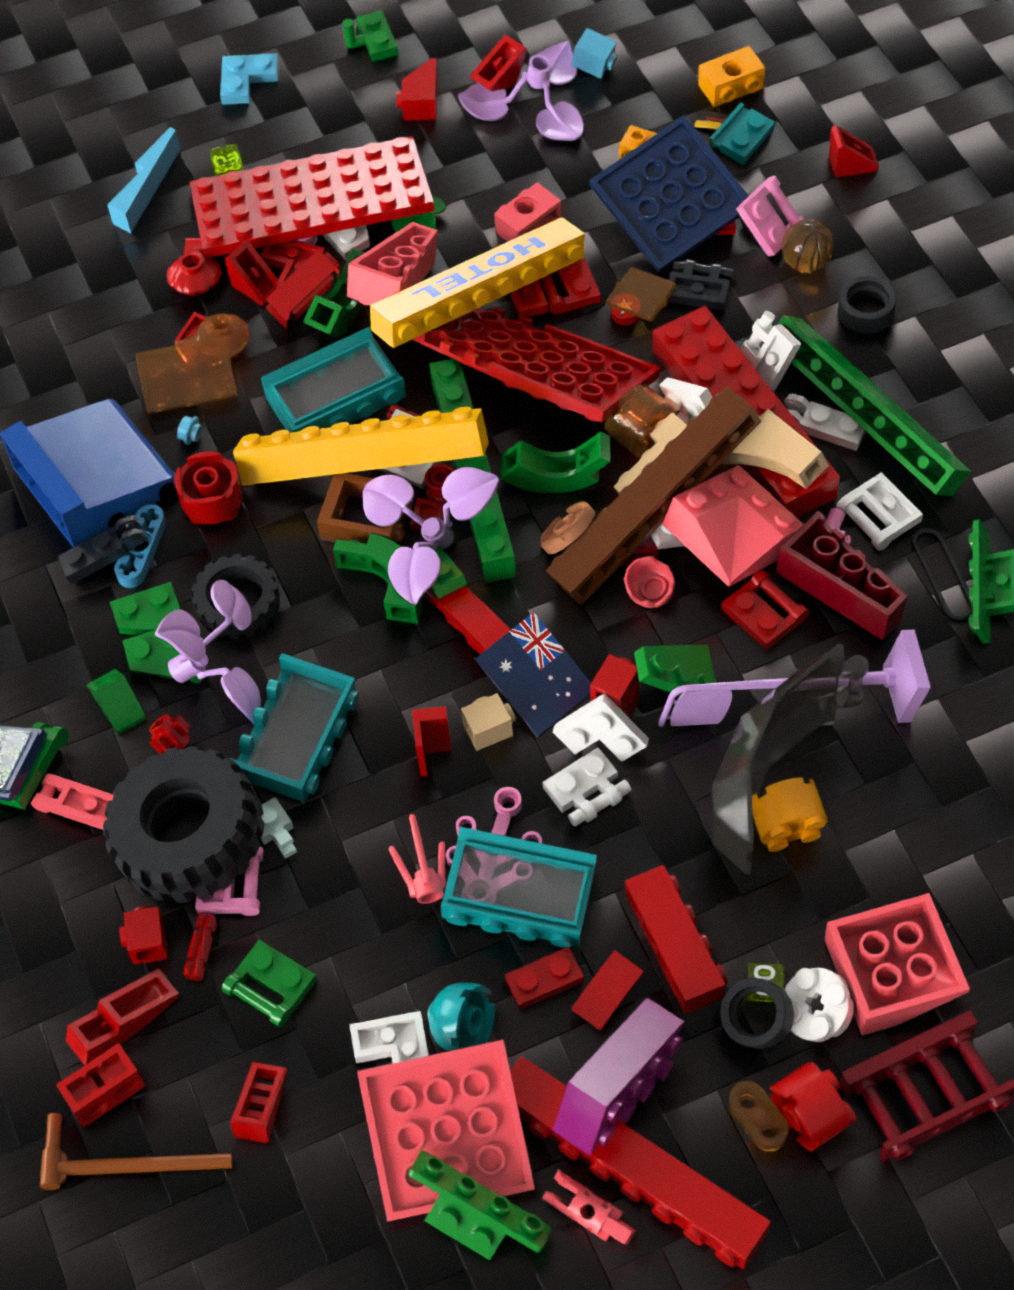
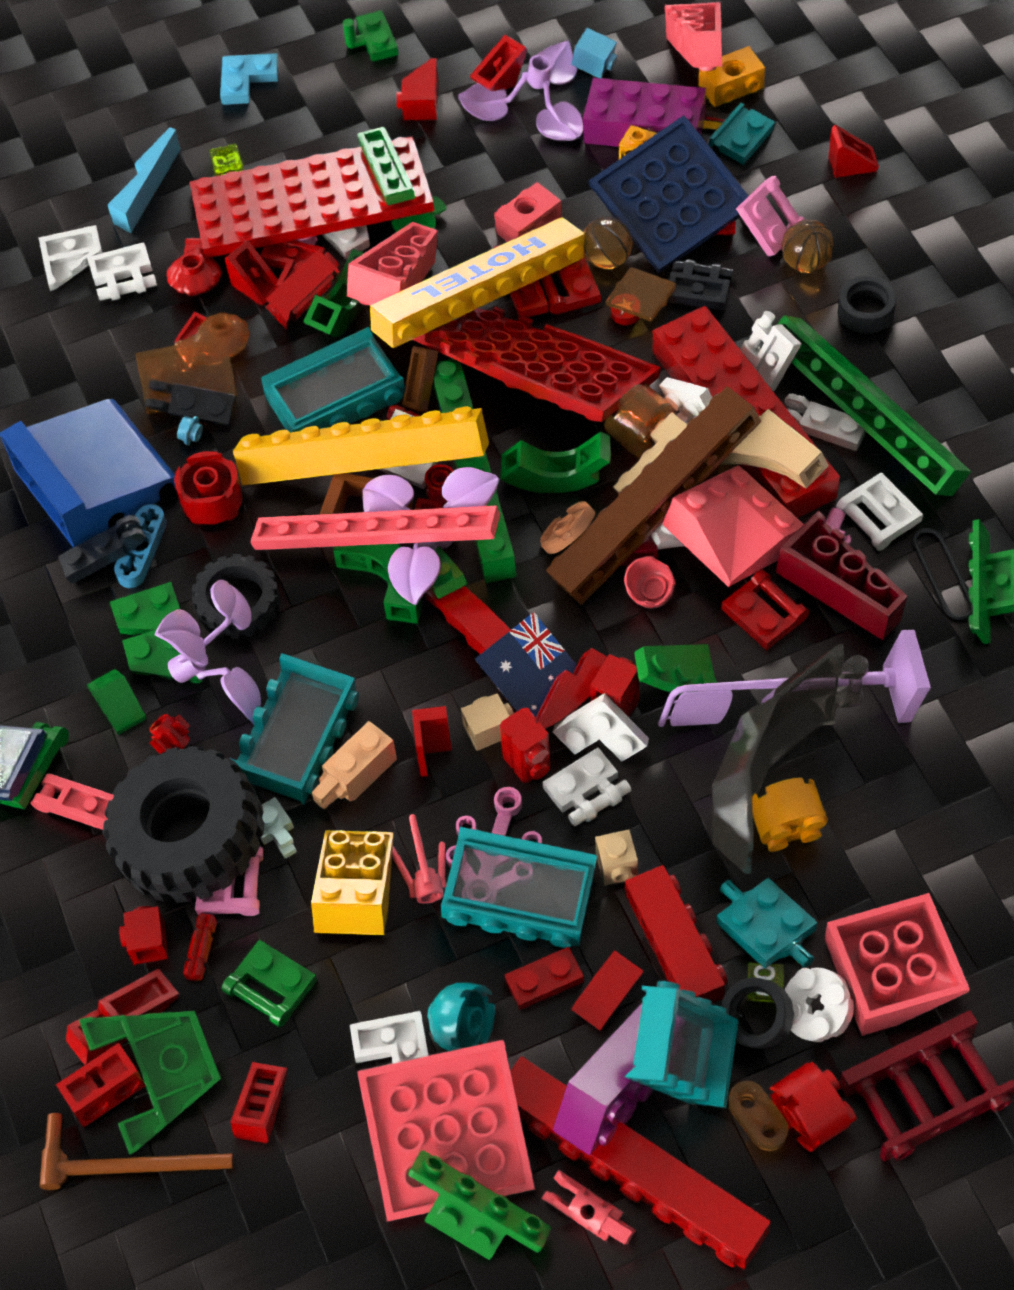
none -> white wing [39,225,102,291]
none -> green wing [79,1011,221,1155]
none -> white plate [87,242,157,301]
none -> black hinge [144,380,235,427]
none -> coral plate [250,506,500,550]
none -> yellow slope [311,830,394,935]
none -> light nougat hinge [312,721,397,809]
none -> tile [357,127,415,206]
none -> reddish brown tile [402,346,438,412]
none -> red brick [499,708,551,783]
none -> red slope [536,648,607,730]
none -> magenta brick [583,78,706,147]
none -> clear orange piece [583,216,633,270]
none -> tan brick [595,830,638,886]
none -> teal window [625,981,738,1108]
none -> coral wedge [665,2,722,71]
none -> teal plate [716,878,818,969]

